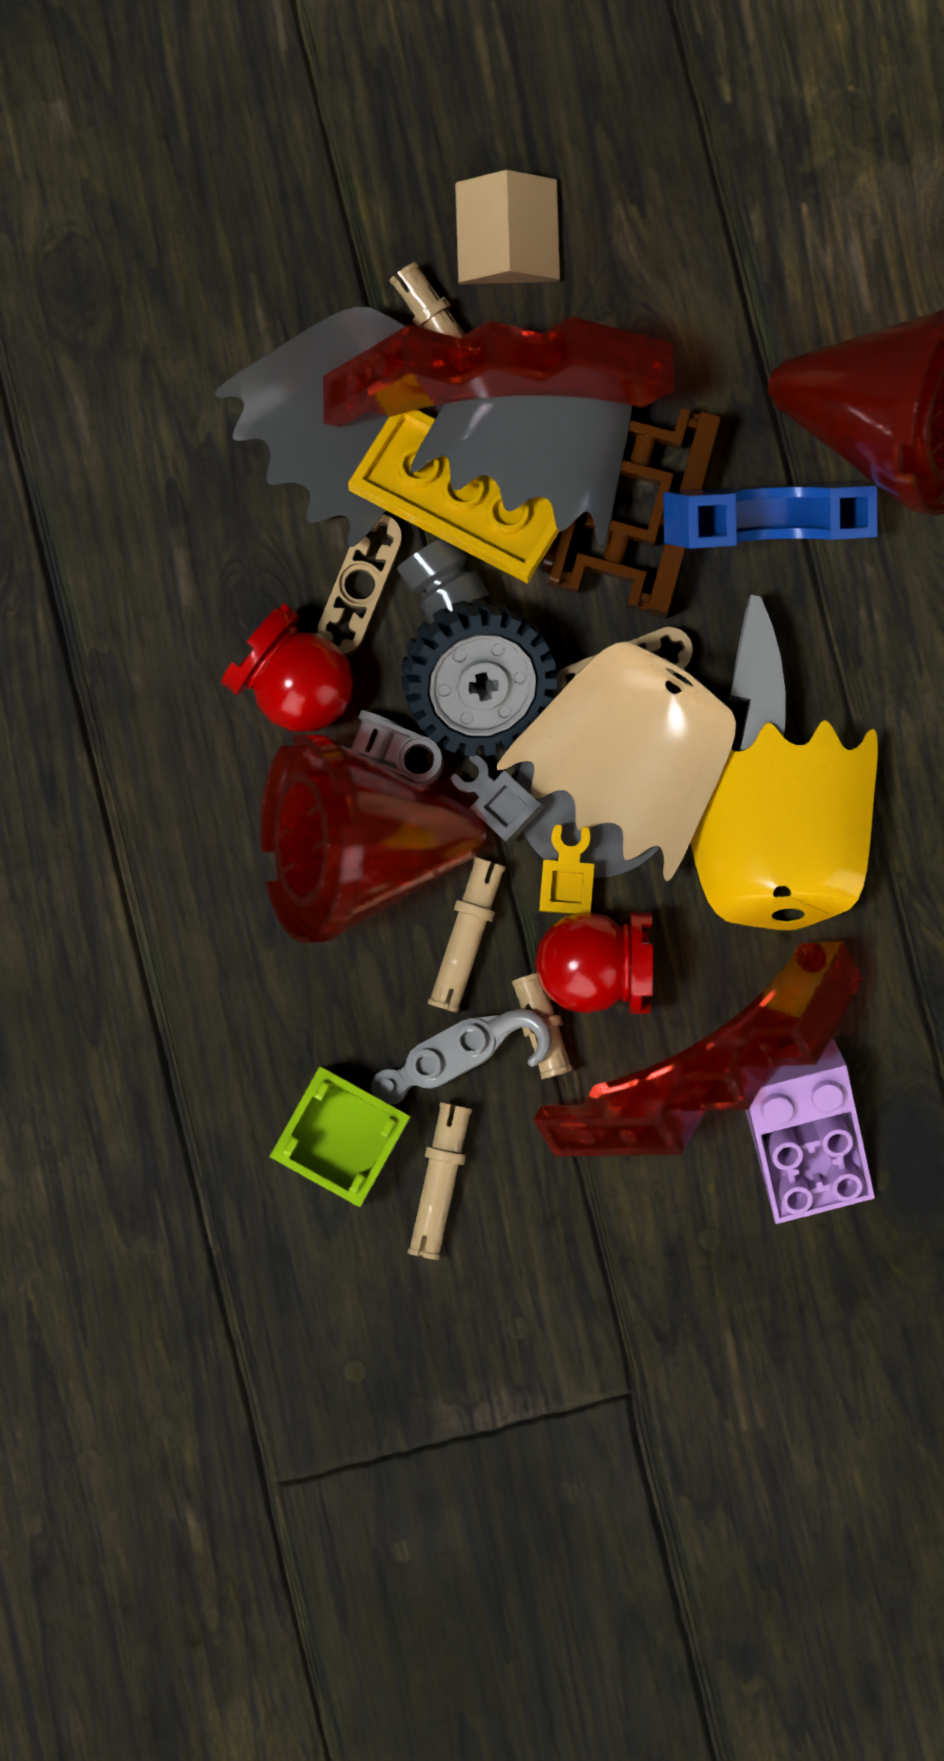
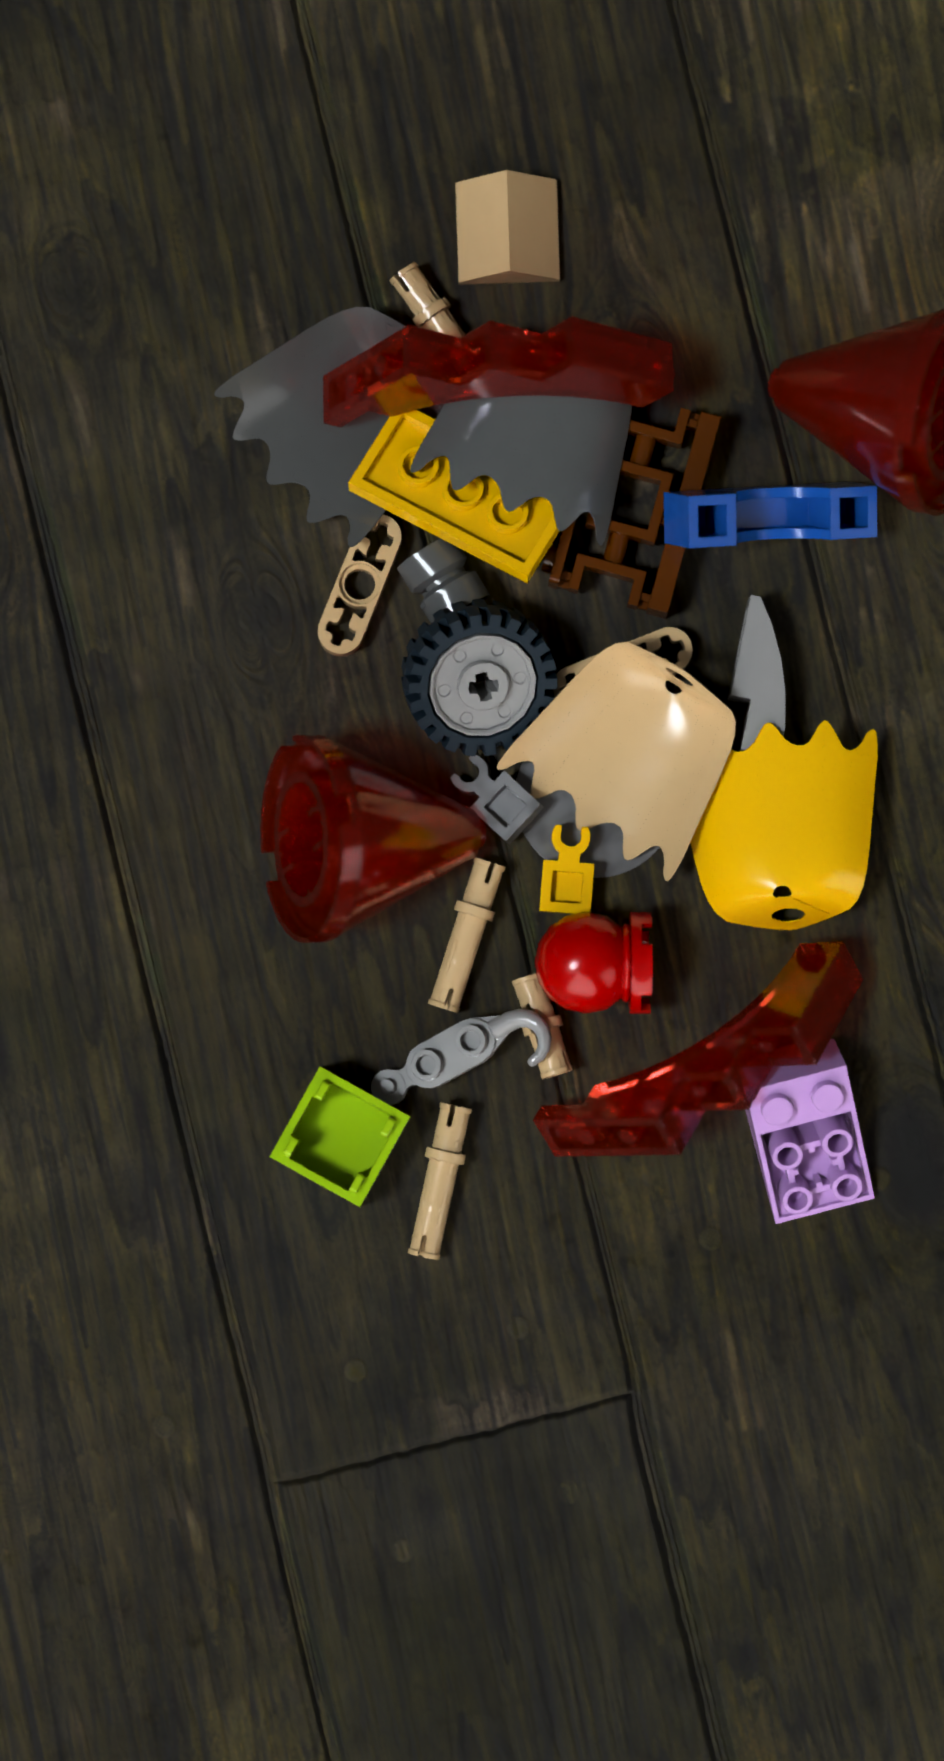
red tile [221,603,353,733] -> none
light grey piece [342,710,444,787] -> none

